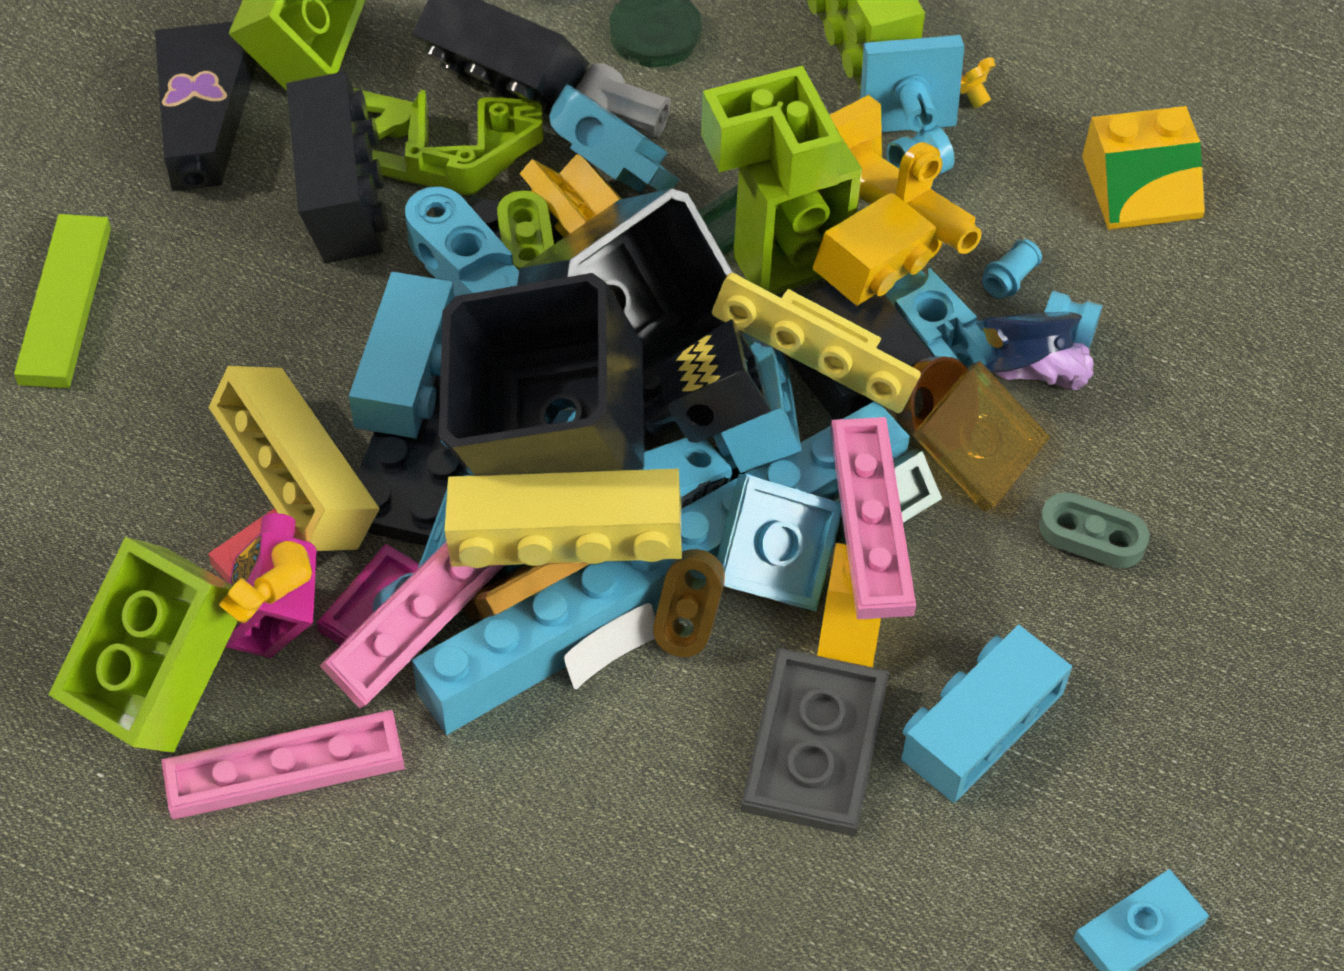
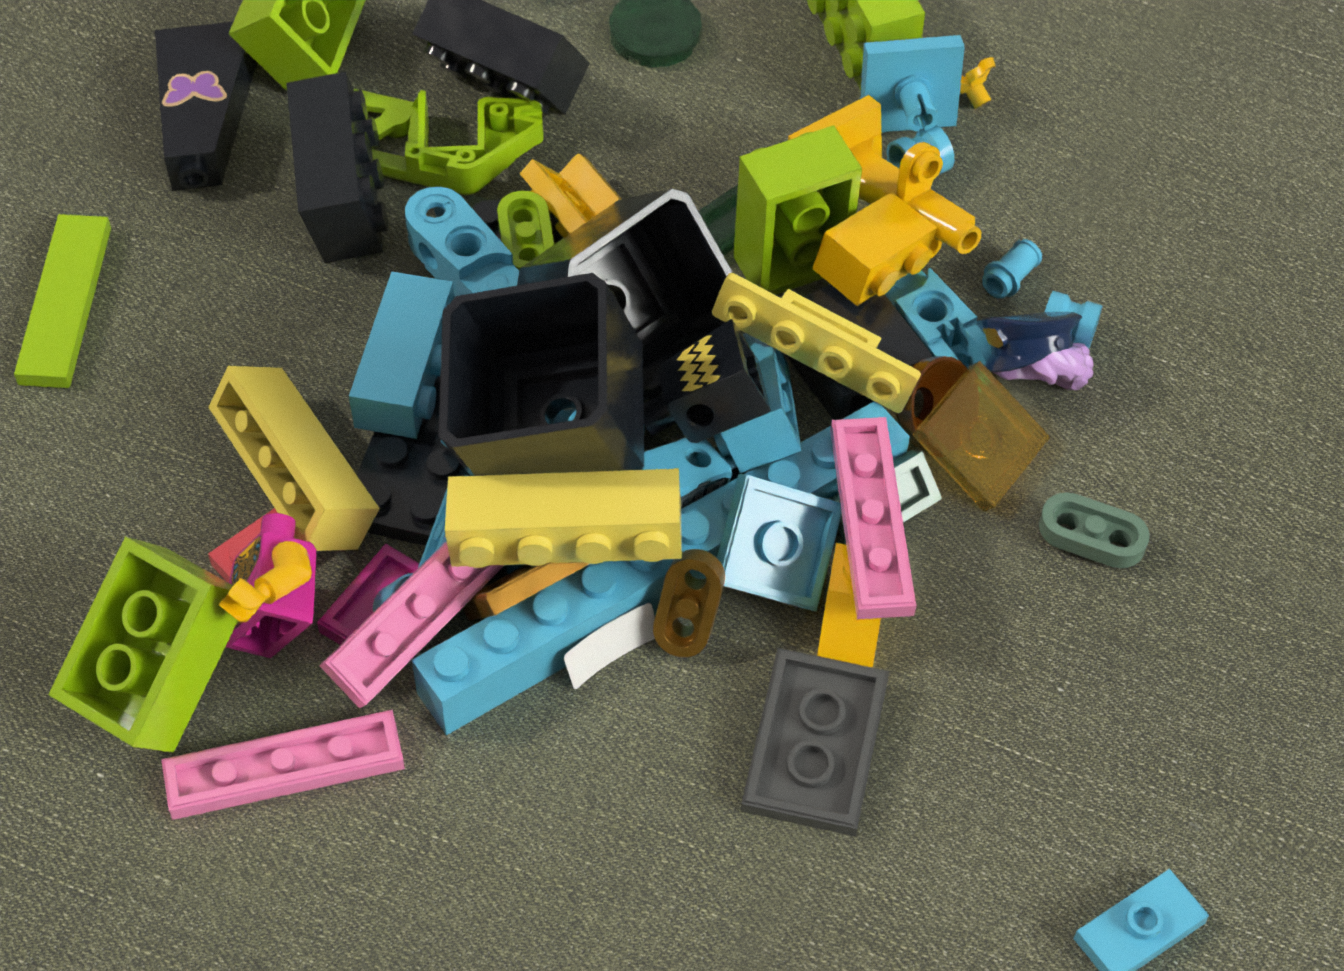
medium azure piece [549,84,680,193] -> none
light grey piece [575,63,671,138] -> none
lime brick [701,65,843,198] -> none
medium azure brick [901,624,1072,803] -> none
yellow slope [1082,106,1205,230] -> none

